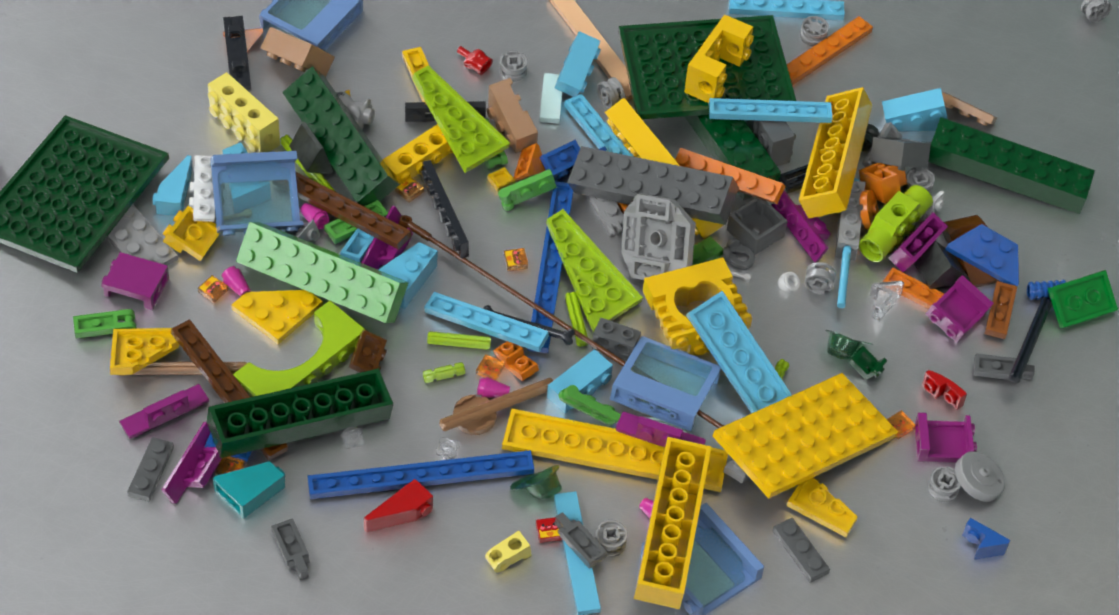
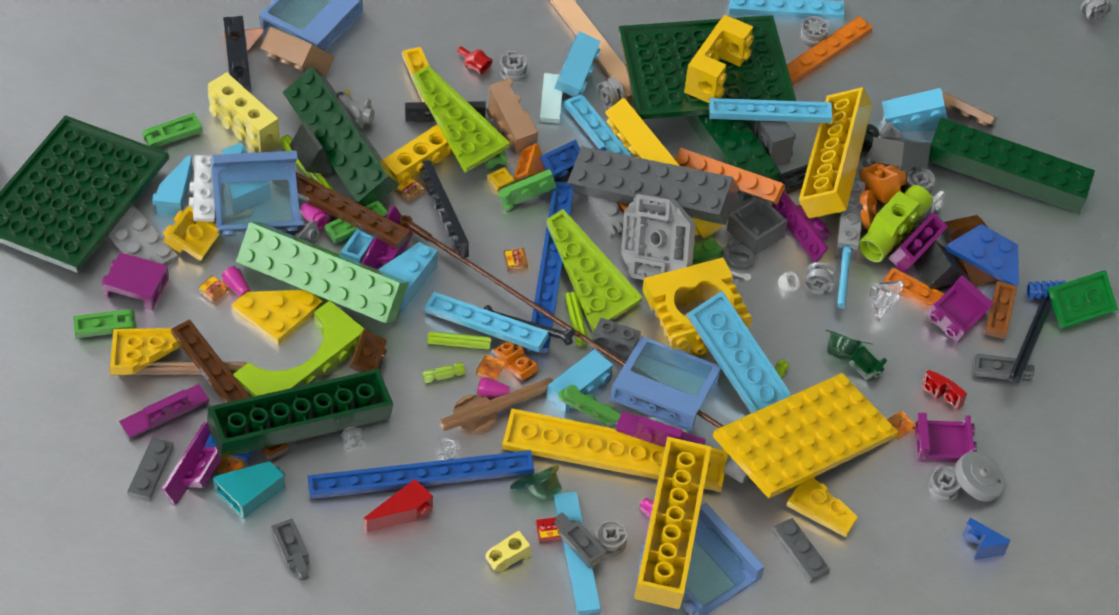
none -> bright green plate [142,113,203,149]

